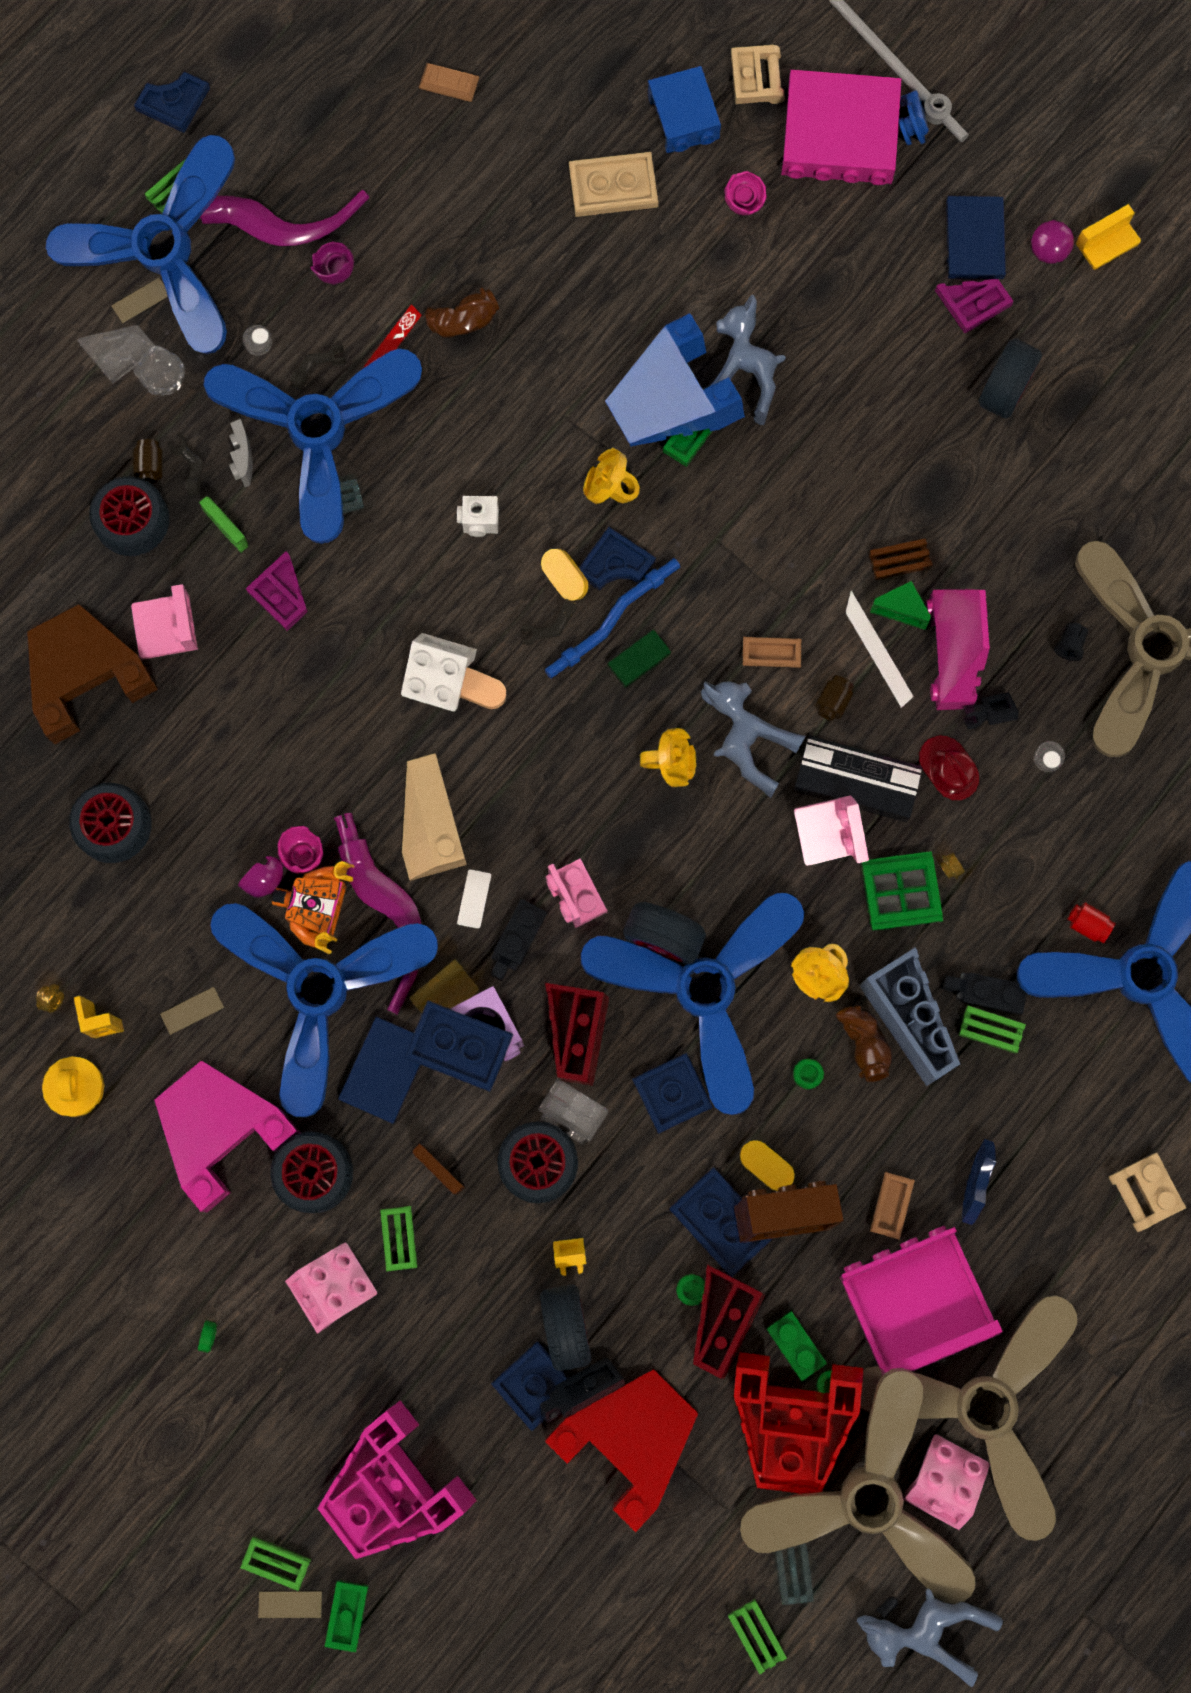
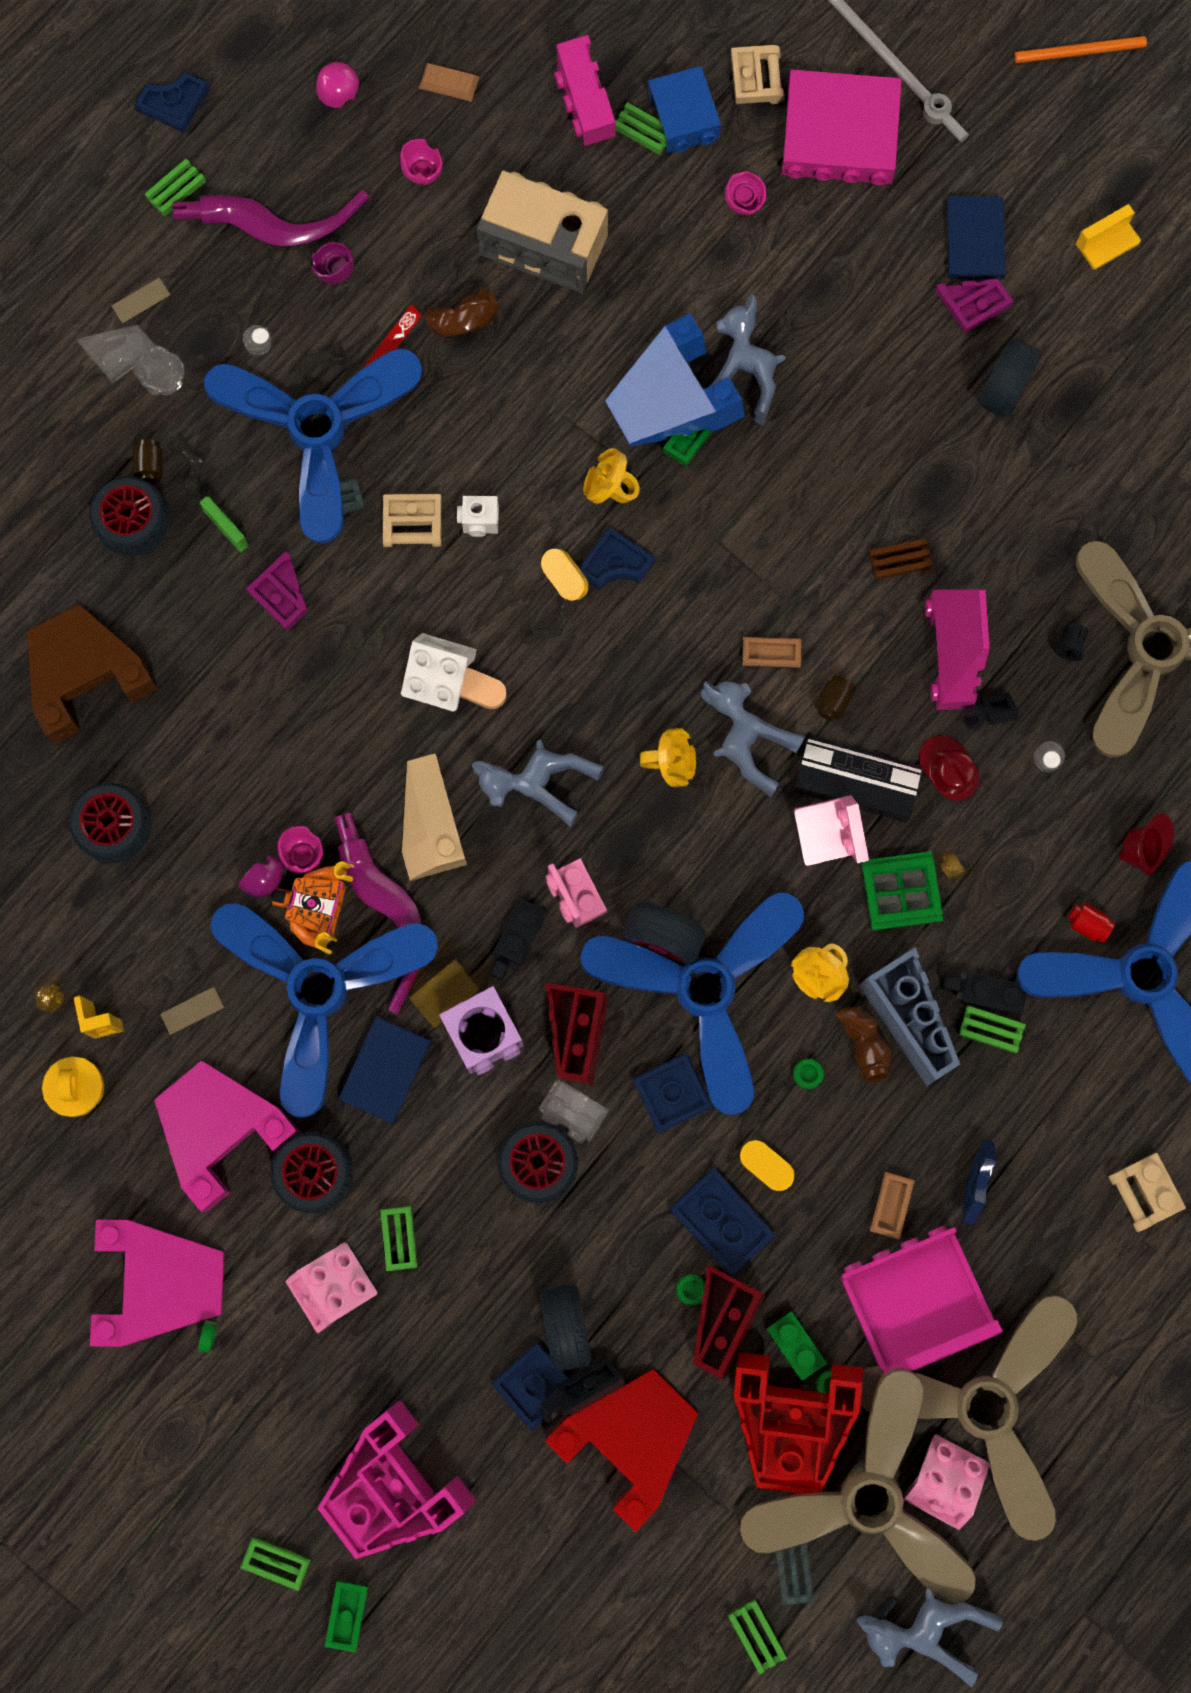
blue piece [46,135,235,354] -> none
bright pink bracket [131,584,198,659] -> none
light grey slope [229,419,253,488] -> none
dark tan sticker [258,1591,322,1618] -> none
dark blue tile [404,1001,514,1092] -> none
reddish brown tile [413,1143,465,1195] -> none
white sticker [457,870,491,929] -> none
blue bar [544,558,680,679] -> none
yellow tile [553,1238,586,1276] -> none
tan tile [569,152,658,217] -> none
dark green tile [608,630,671,688] -> none
reddish brown brick [734,1181,843,1243] -> none
white sticker [846,591,914,708] -> none
green slope [870,581,931,630] -> none
blue piece [899,90,929,146] -> none
magenta hair [1031,220,1074,264] -> none
none -> dark pink wedge [90,1220,224,1347]
none -> dark pink hair [316,62,360,108]
none -> tan plate [383,494,442,547]
none -> dark pink hair [400,139,443,185]
none -> sand blue animal [472,740,604,828]
none -> tan piece [476,170,608,294]
none -> dark pink wedge [554,35,615,146]
none -> bright green tile [615,102,666,155]
none -> orange axle [1014,36,1147,64]
none -> dark red piece [1118,814,1174,875]

